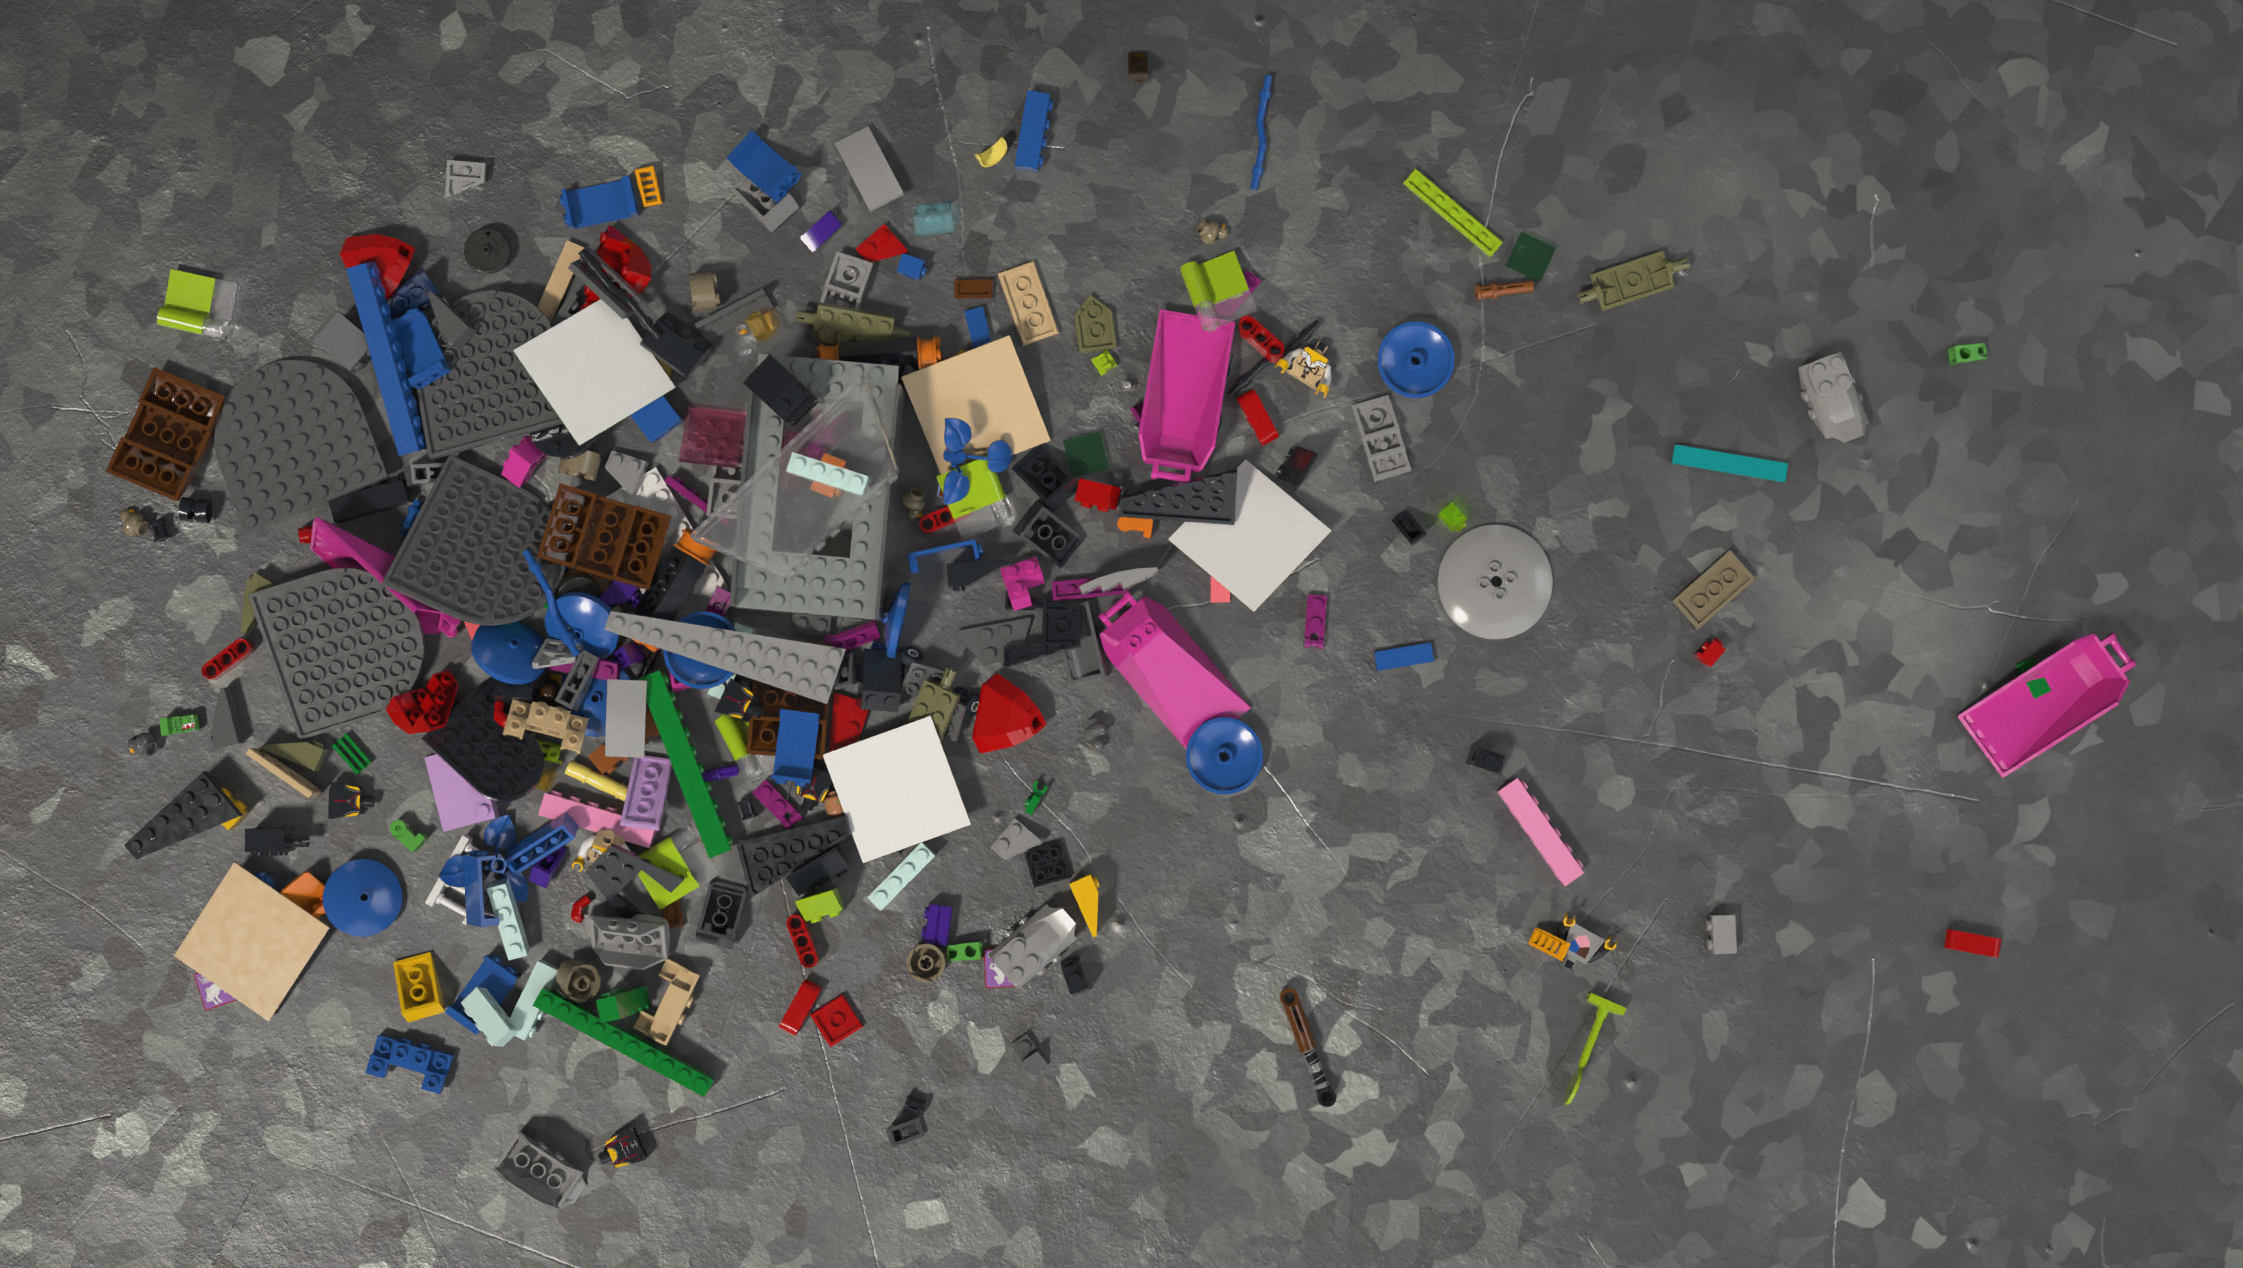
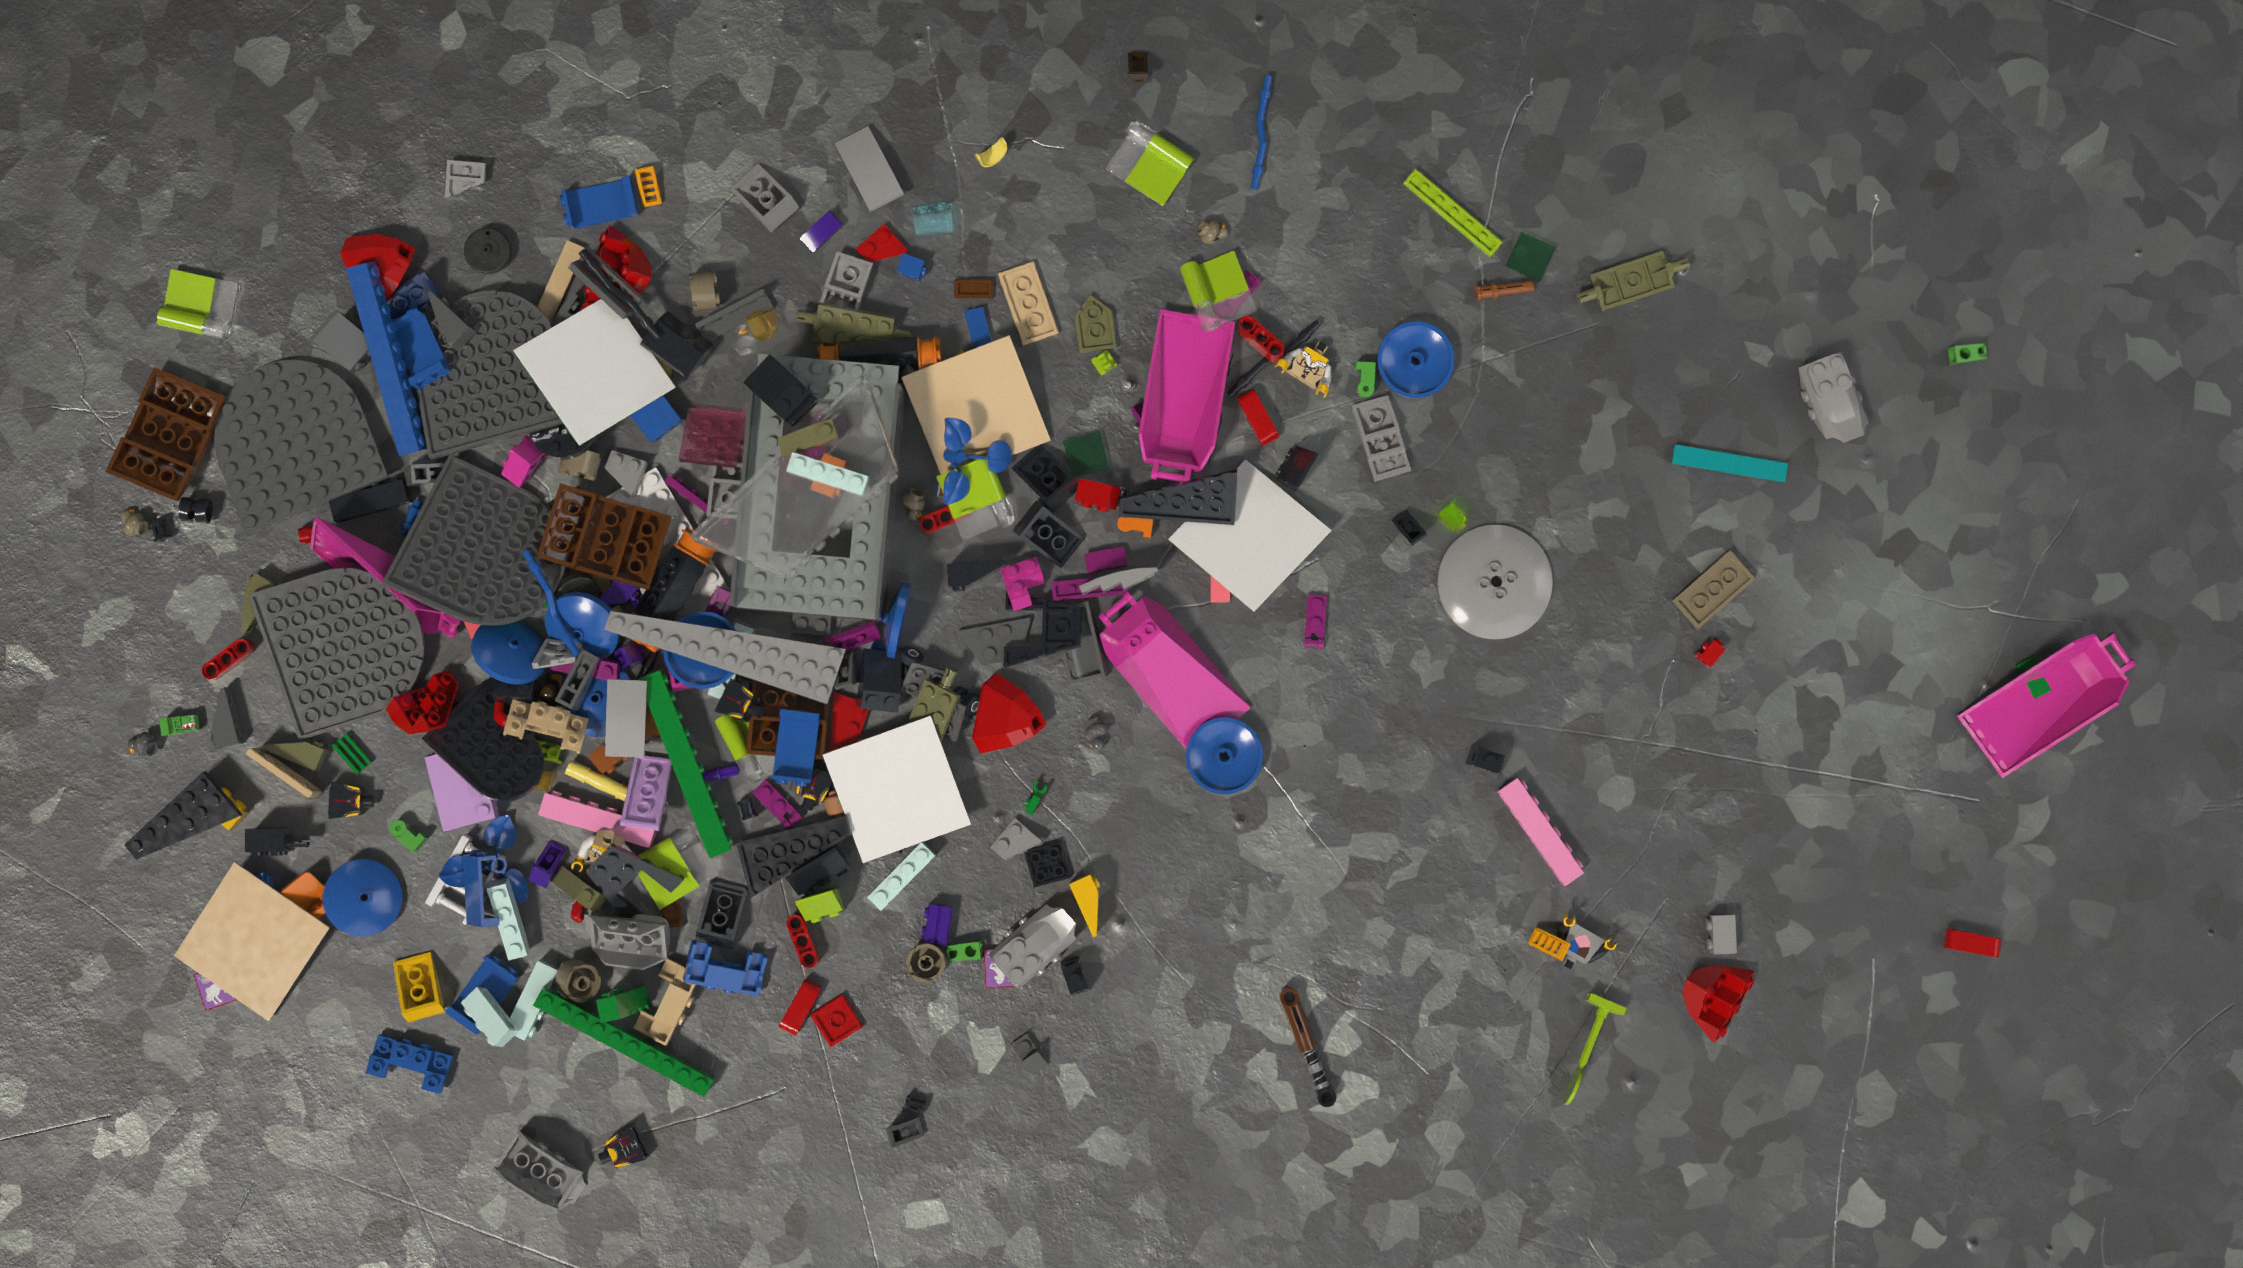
blue brick [504,812,579,875] -> none
blue panel [726,130,802,203] -> none
blue panel [907,539,983,575] -> none
blue brick [1015,90,1053,172] -> none
blue tile [1374,643,1434,671] -> none
none -> olive slope [551,865,606,912]
none -> blue bracket [683,940,768,996]
none -> olive slope [777,418,840,458]
none -> magenta slope [1084,547,1128,573]
none -> lime door [1106,121,1195,206]
none -> bright green leg [1355,361,1376,398]
none -> red brick [1682,964,1755,1043]

